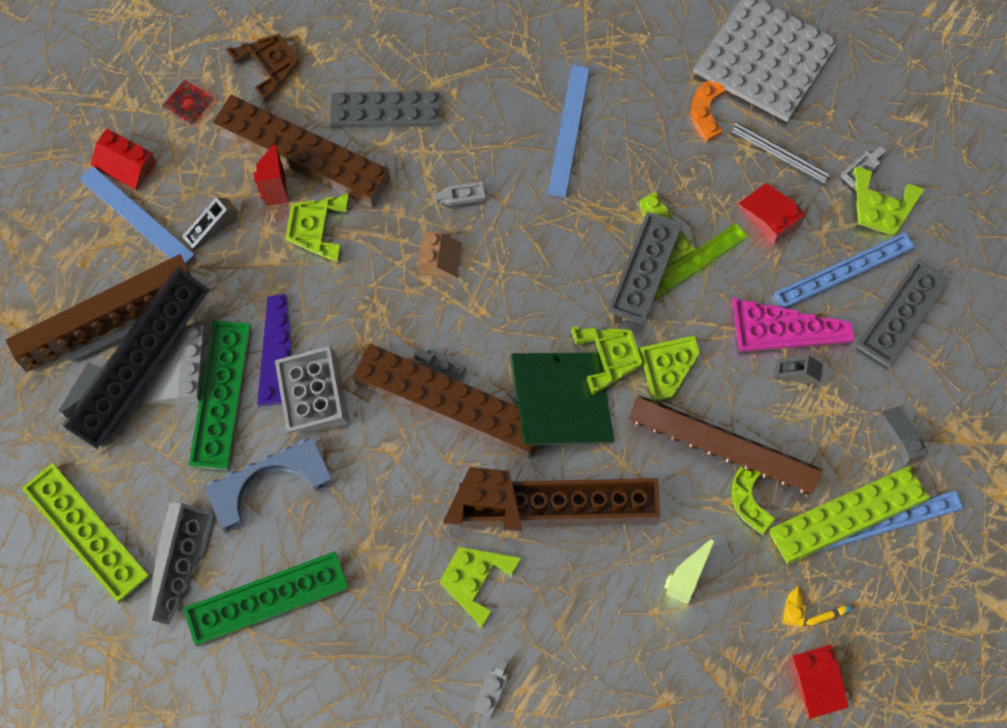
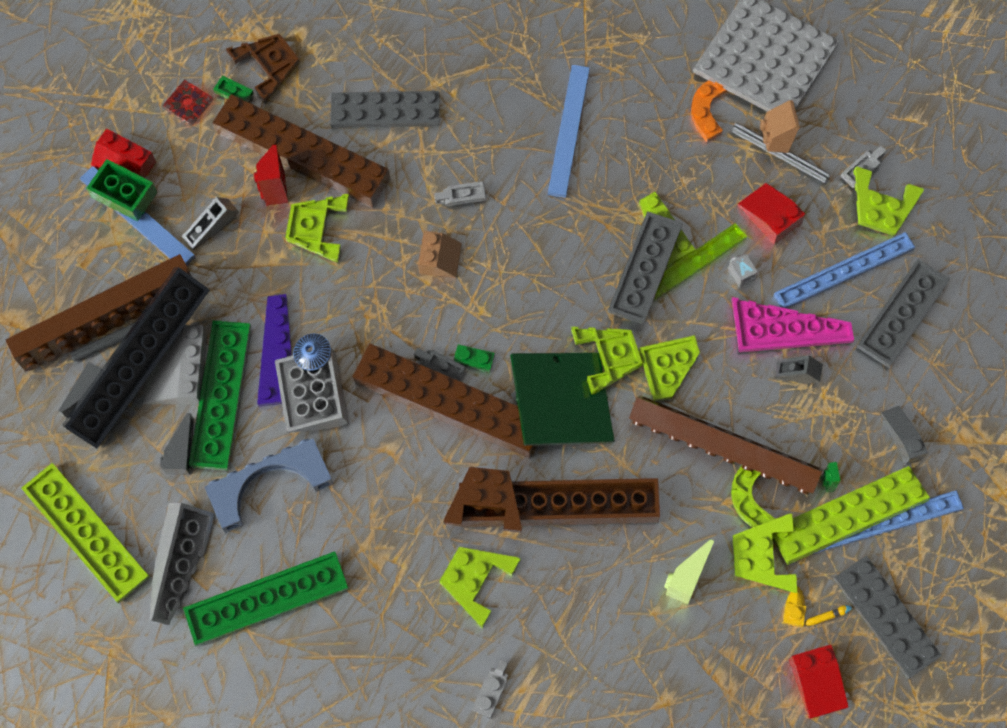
none -> green brick [86,159,158,222]
none -> dark grey slope [160,413,194,475]
none -> green plate [213,75,254,102]
none -> dish [293,333,331,371]
none -> green plate [453,344,495,373]
none -> light grey brick [728,254,758,287]
none -> lime wing [733,513,797,593]
none -> medium nougat slope [760,100,800,153]
none -> green plate [820,462,841,493]
none -> dark grey plate [833,555,942,679]

